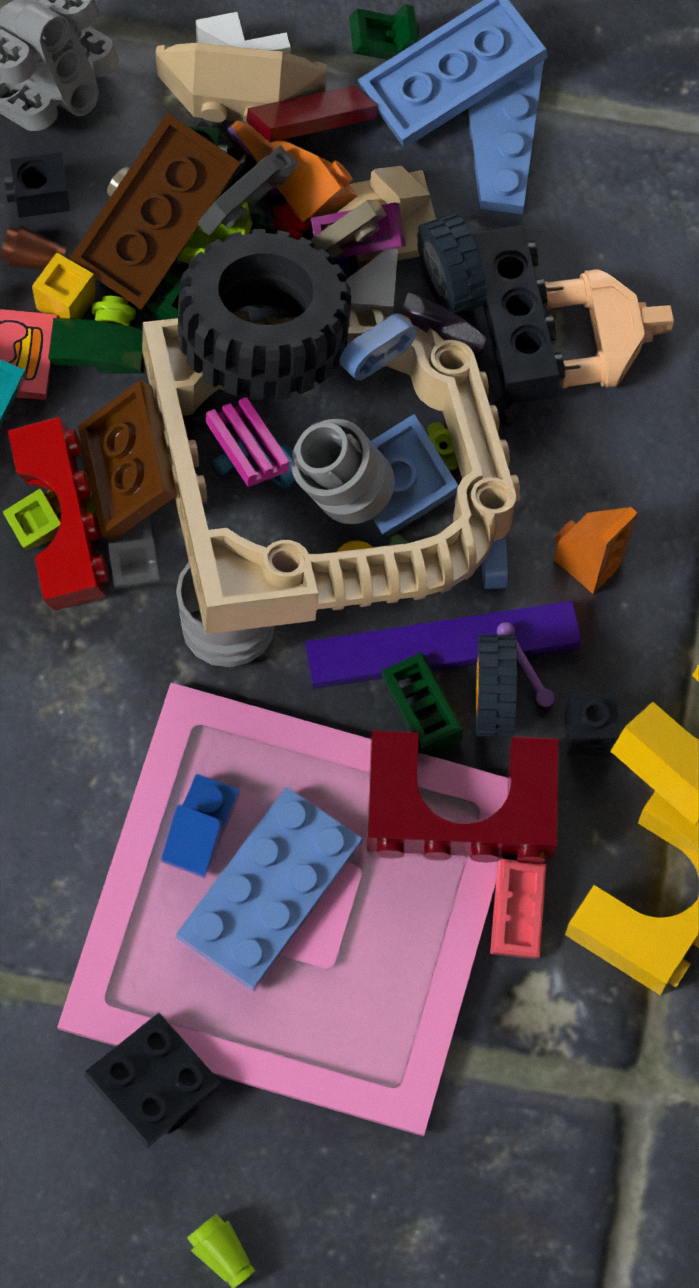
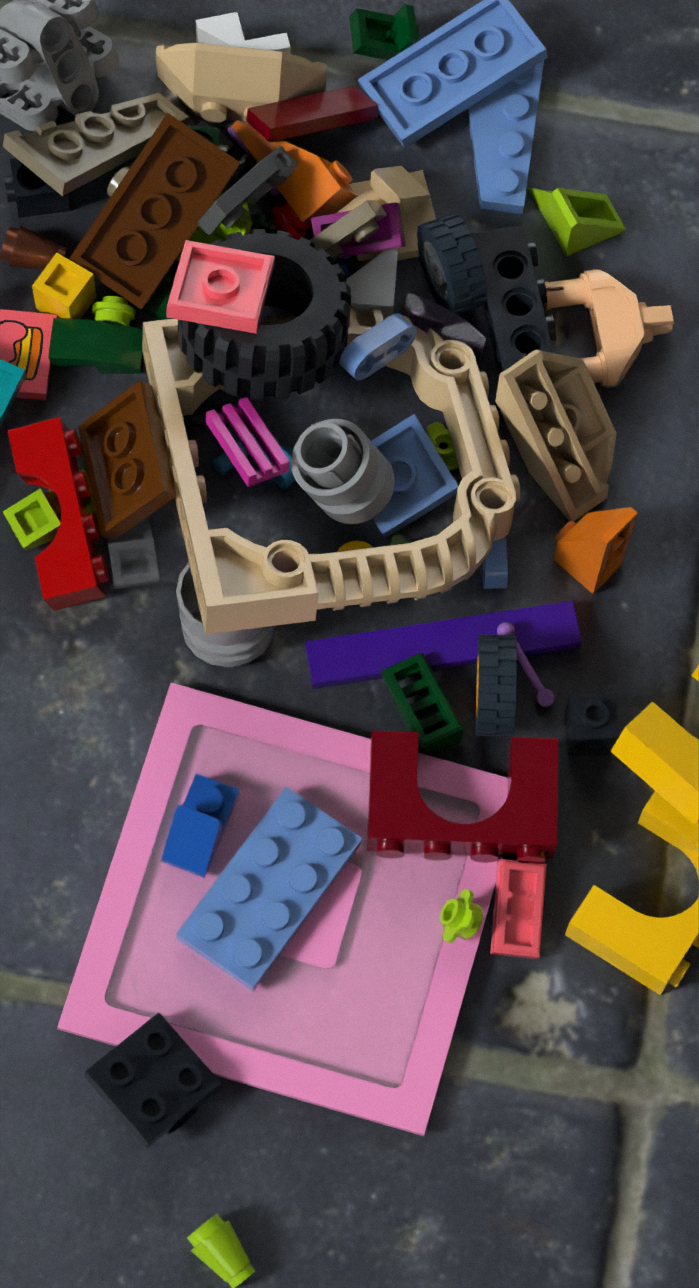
none -> dark tan wing [3,93,189,196]
none -> coral tile [166,240,275,334]
none -> lime plate [440,889,483,943]
none -> tan wedge [495,350,617,521]
none -> lime slope [527,187,626,257]

